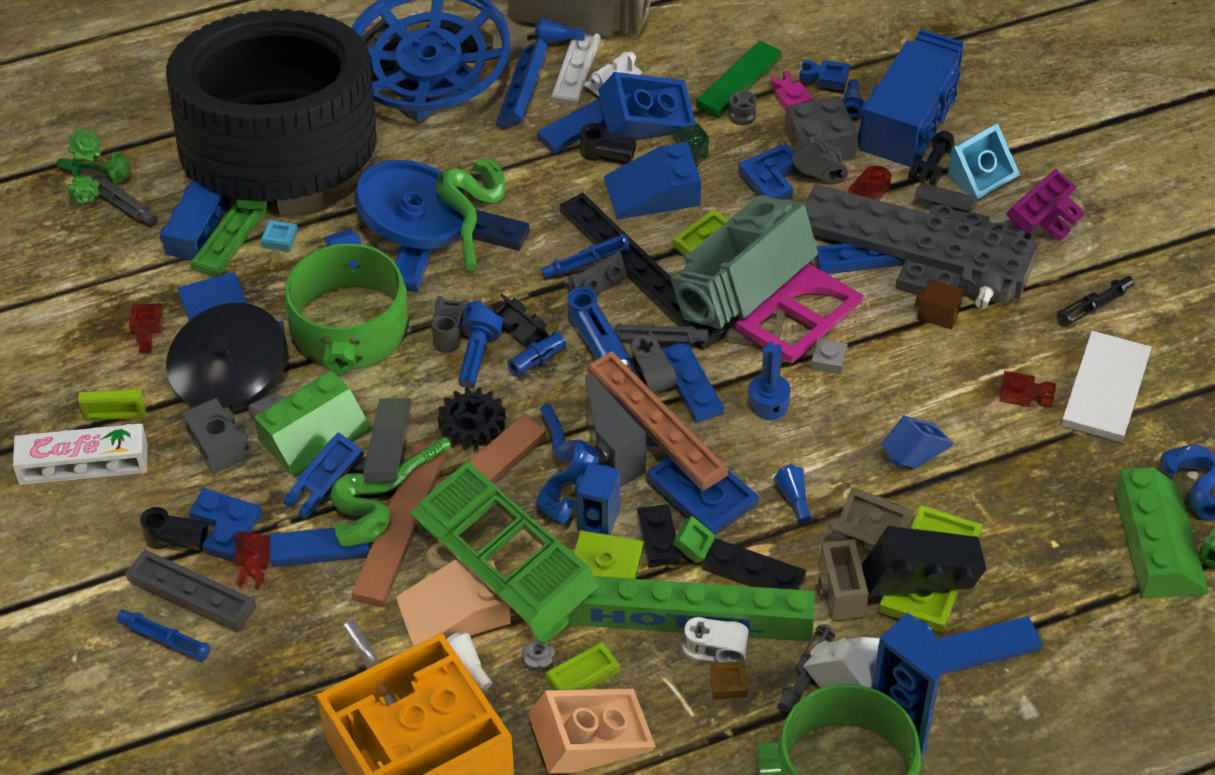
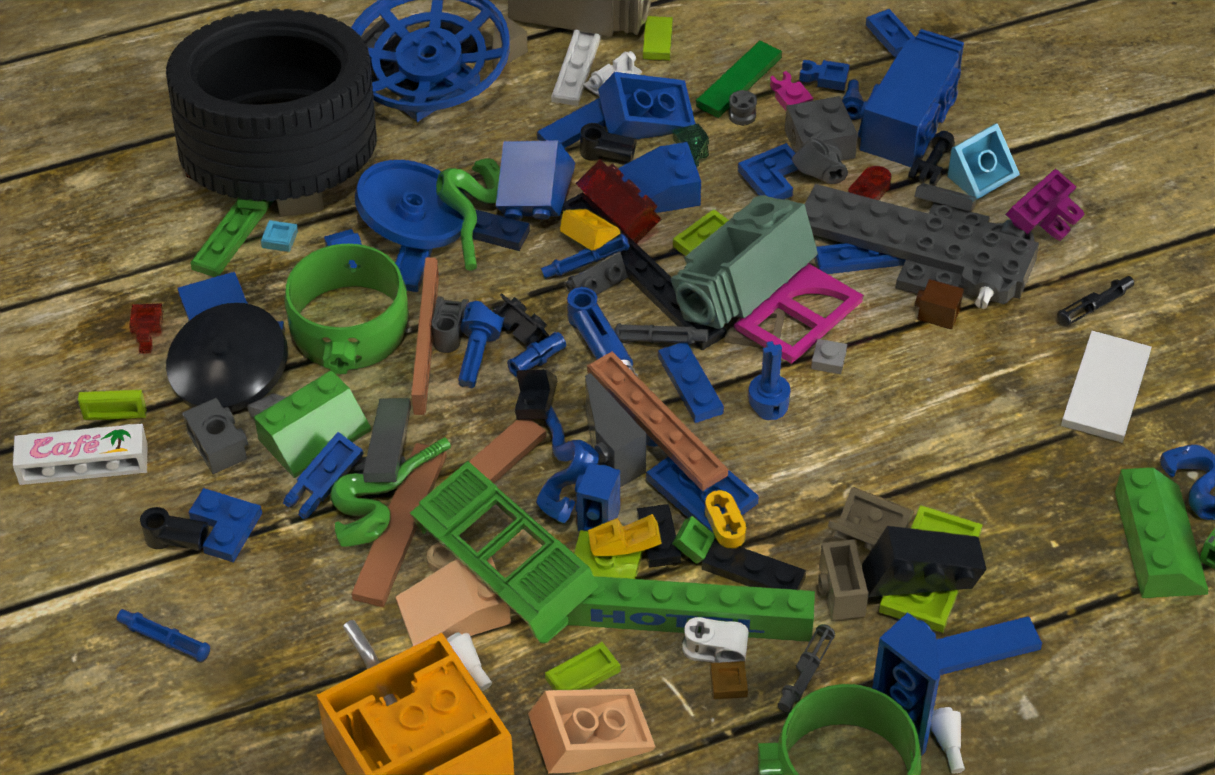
bright green plant [57,129,130,205] -> none
dark grey piece [91,174,158,226] -> none
dark grey plate [126,549,256,631] -> none
blue brick [160,180,232,260] -> none
clear red plate [233,531,270,590] -> none
blue tile [270,528,369,567] -> none
black gear [438,387,506,449] -> none
blue plate [496,38,548,130] -> none
light grey plate [521,639,555,671] -> none
blue cone [535,18,586,44] -> none
dark grey piece [631,335,677,393] -> none
blue cone [773,464,812,523] -> none
white slope [803,637,879,689] -> none
blue slope [880,415,954,468] -> none
clear red plate [999,371,1056,407] -> none
none -> nougat tile [411,257,439,415]
none -> slope [496,140,575,220]
none -> black slope [515,369,558,420]
none -> yellow slope [560,209,621,251]
none -> clear red brick [575,159,662,244]
none -> yellow slope [588,514,662,556]
none -> lime tile [643,16,673,60]
none -> yellow beam [705,490,746,548]
none -> blue plate [866,9,915,57]
none -> white cone [930,707,965,774]

